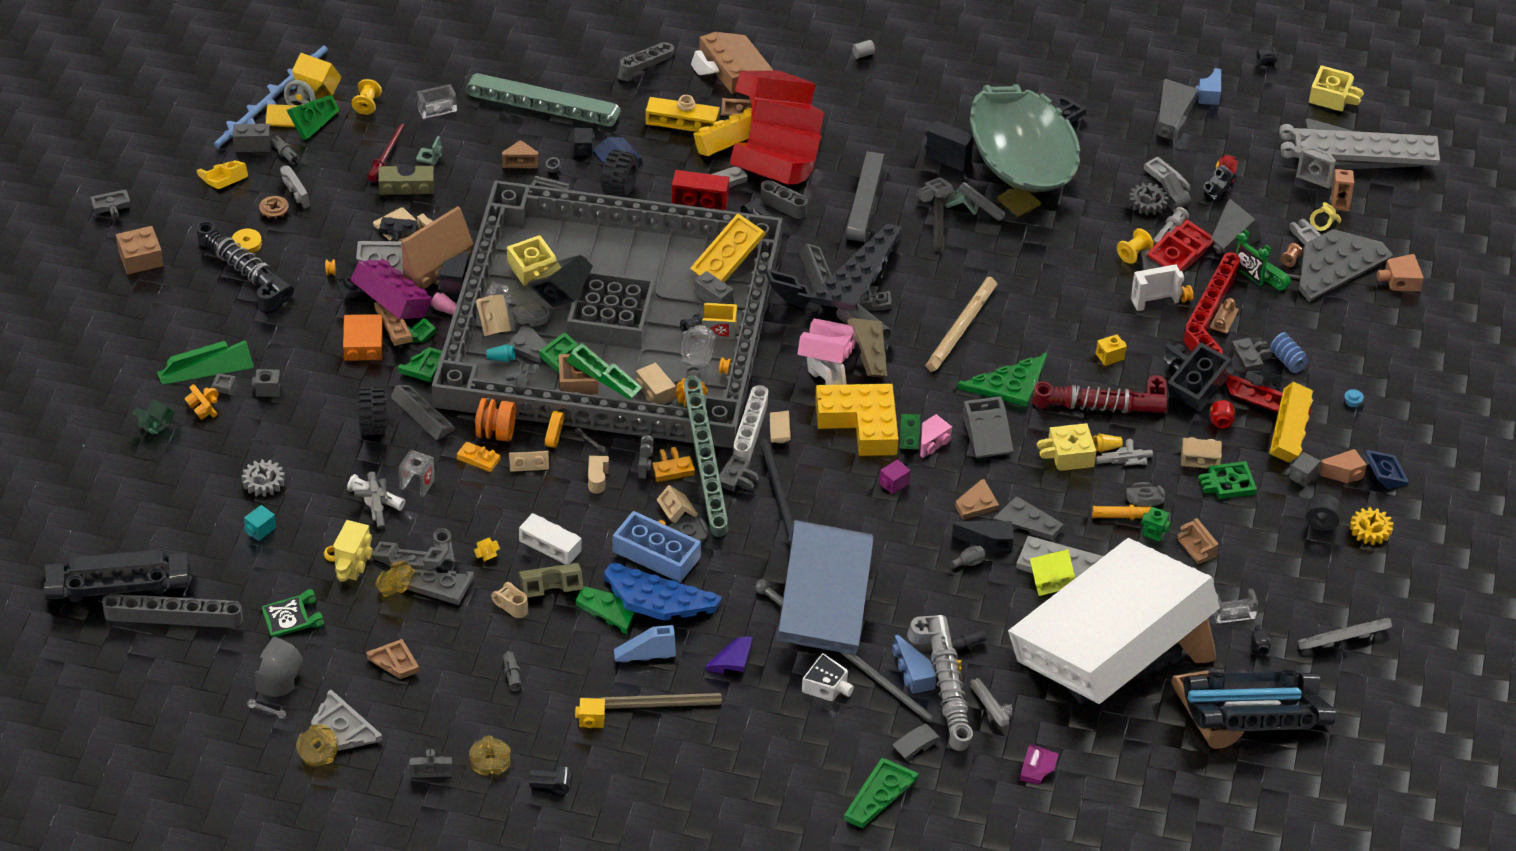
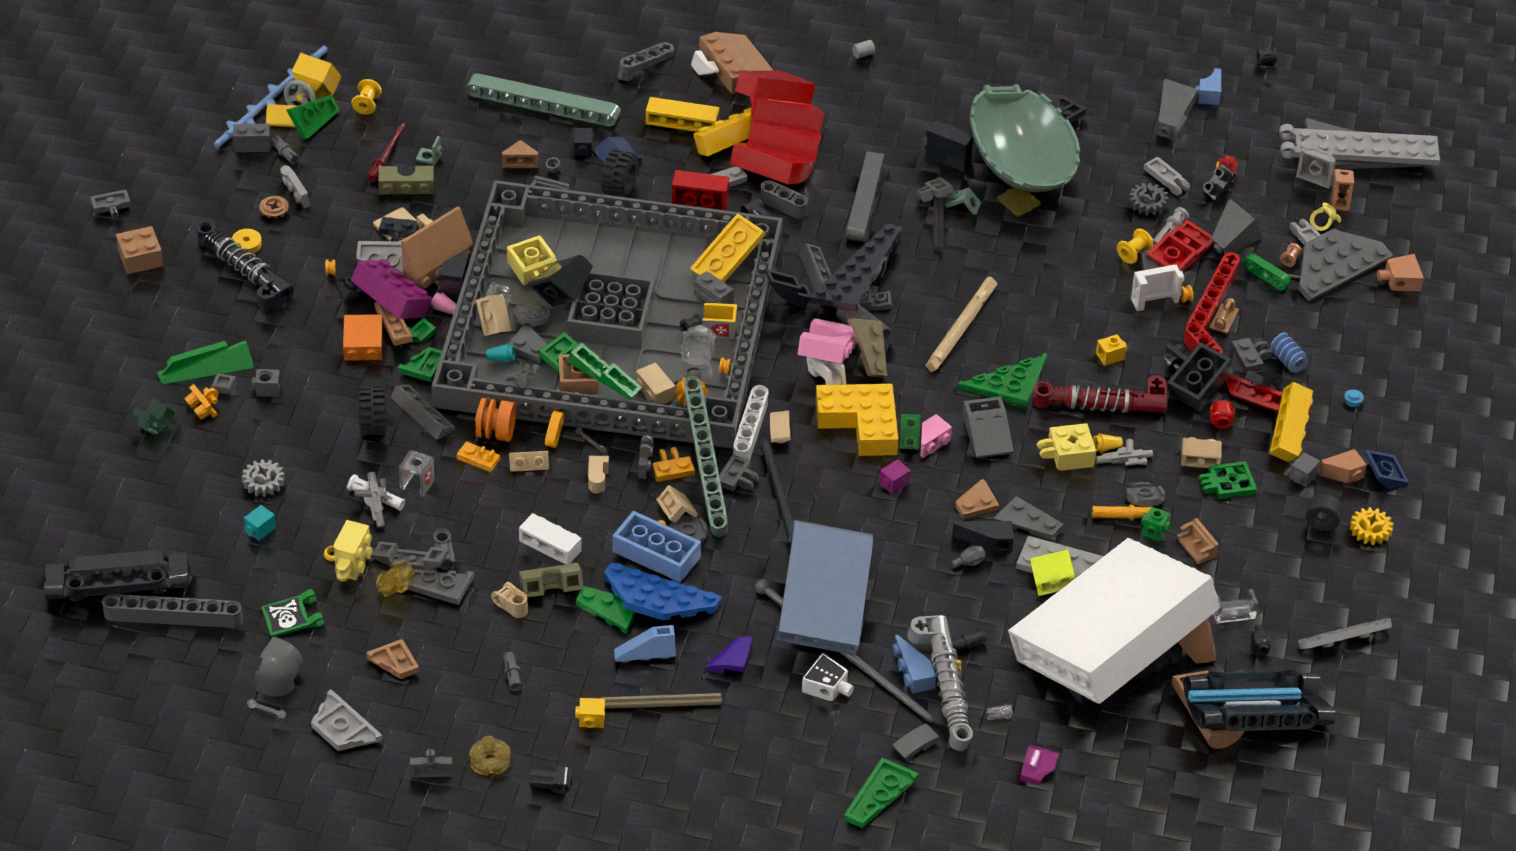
yellow slope [197,160,248,189] -> none
clear yellow plate [296,724,339,766] -> none
clear panel [417,84,457,119] -> none
yellow gear [474,537,500,561] -> none
tan plate [677,95,695,111] -> none
medium nougat slope [721,98,752,116] -> none
dark grey axle [958,182,1005,221] -> none
light grey axle [970,678,1010,727] -> none
dark grey piece [1160,173,1191,211] -> none
flag [1236,229,1272,286] -> none
light yellow hinge [1309,66,1364,112] -> none

